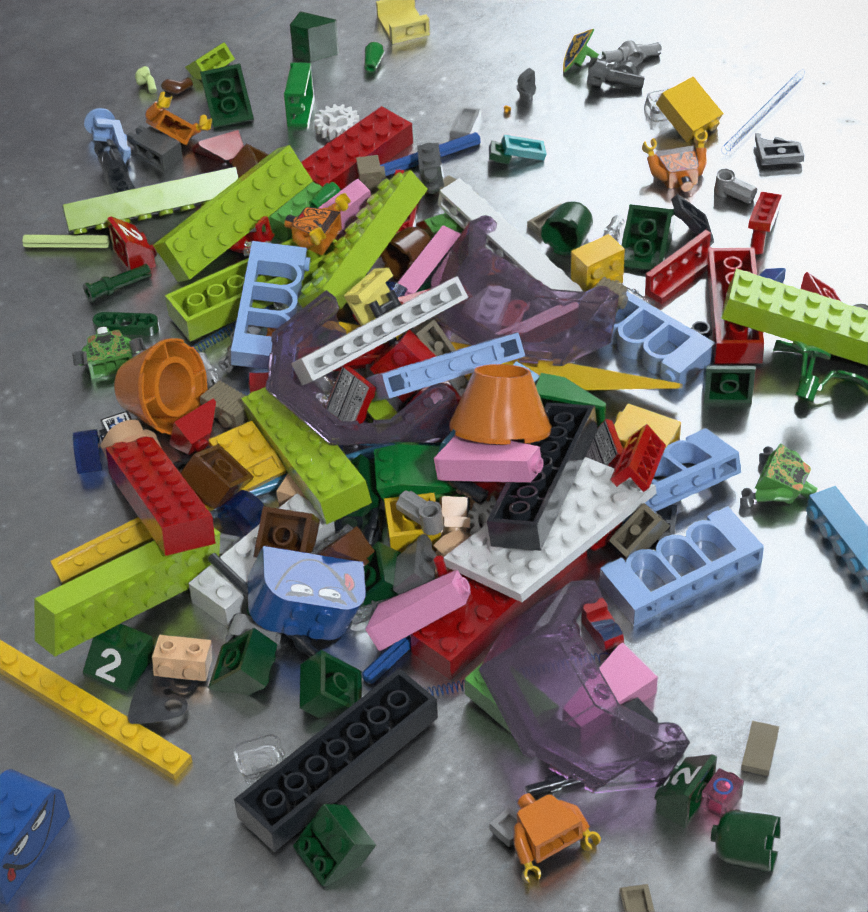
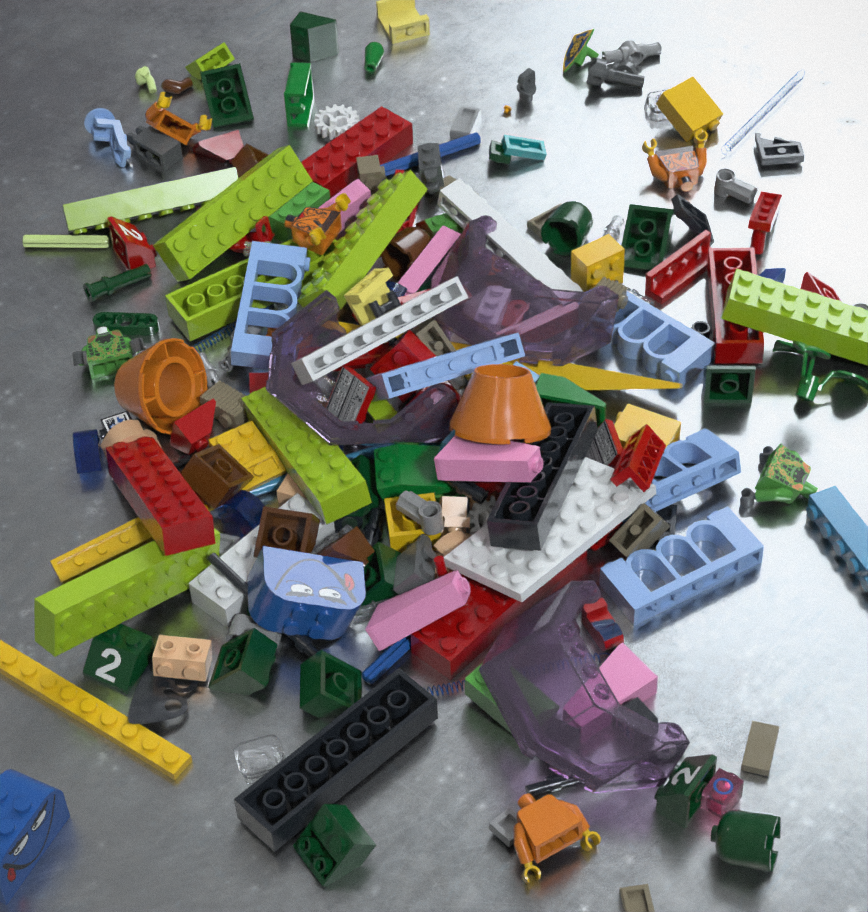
black plate [94,139,136,194] -> none
green cone [309,182,341,208] -> none

